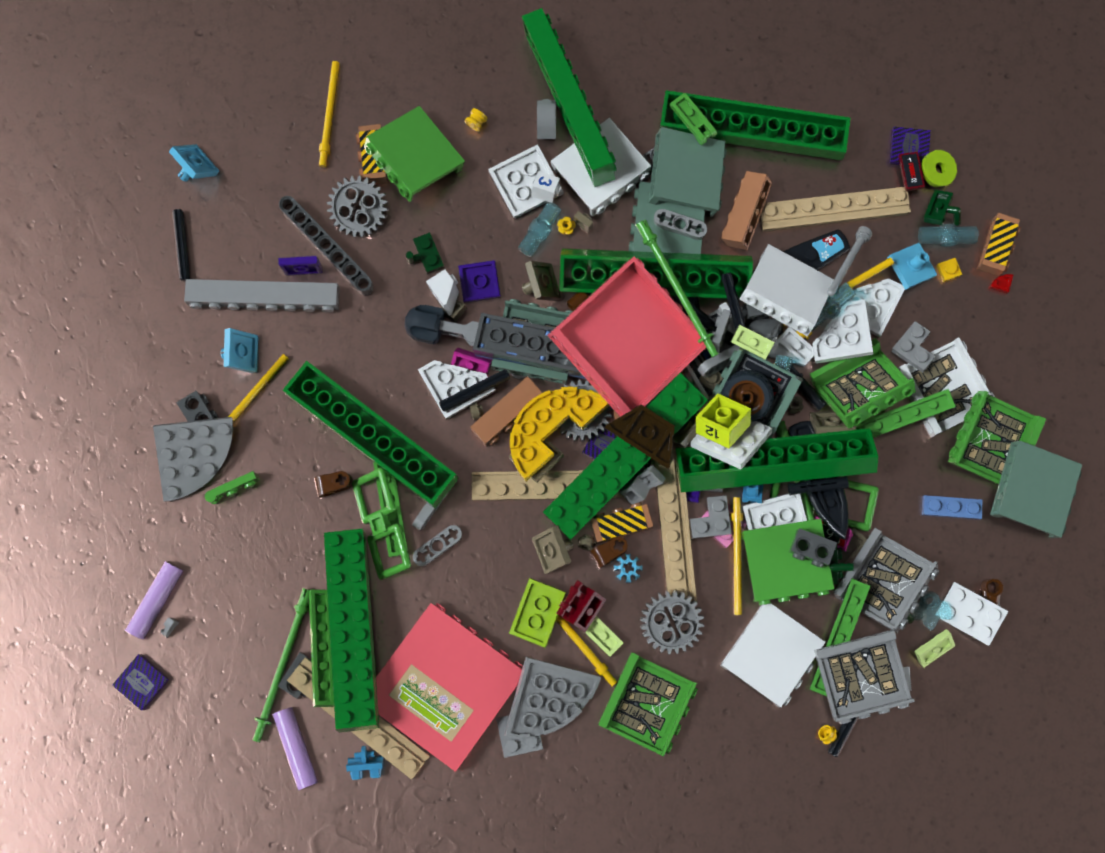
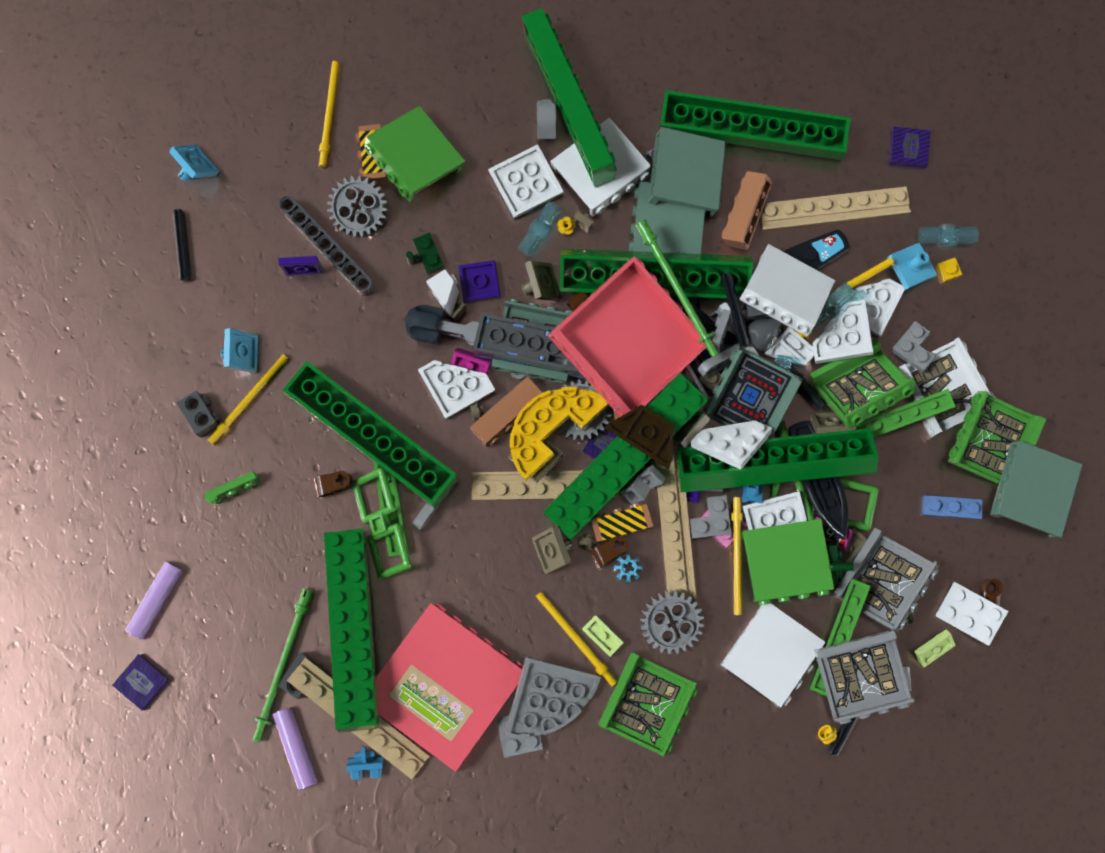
light grey plate [153,417,233,502] -> none
light grey tile [161,617,179,638] -> none
light grey brick [184,279,340,312] -> none
bright green plate [309,589,334,707] -> none
light grey beam [413,525,462,567] -> none
black axle [439,369,510,411] -> none
yellow wheel [464,108,488,132] -> none
lime plate [509,578,567,648] -> none
white brick [531,171,561,203] -> none
dark red brick [556,580,606,633] -> none
light grey beam [653,209,707,240] -> none
bright green plate [670,93,717,145] -> none
neon yellow brick [696,393,751,449] -> none
wheel [722,370,774,422] -> none
yellowish green plate [731,324,775,360] -> none
dark tan plate [787,395,804,414] -> none
black pin [788,476,849,496] -> none
dark grey brick [789,528,837,568] -> none
light grey piece [827,226,872,296] -> none
tile [898,151,925,191] -> none
clear light blue plate [912,591,952,630] -> none
lime tile [921,150,957,187] -> none
dark green plate [924,190,961,226] -> none
brick [977,213,1021,276] -> none
red tile [989,274,1014,294] -> none

